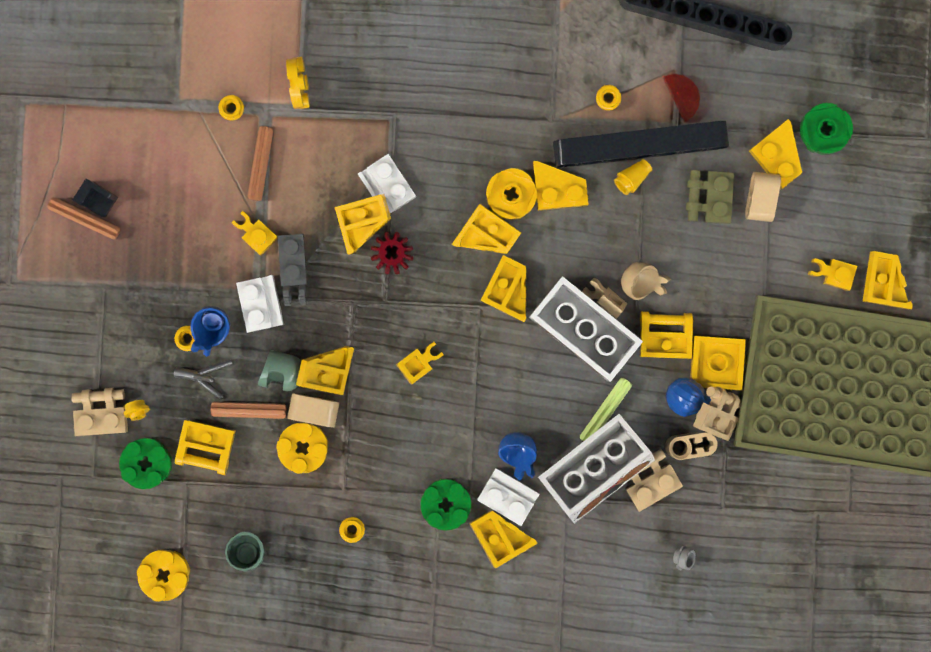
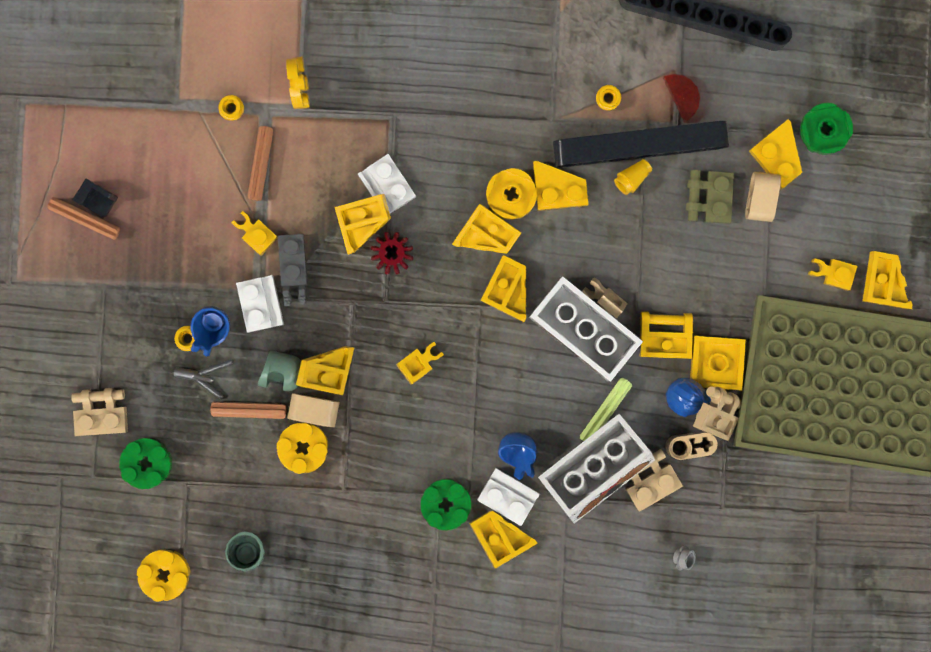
yellow plate [124,400,150,421] -> none
yellow plate [175,420,236,475] -> none
yellow plate [339,517,365,543] -> none
tan piece [621,262,671,300] -> none

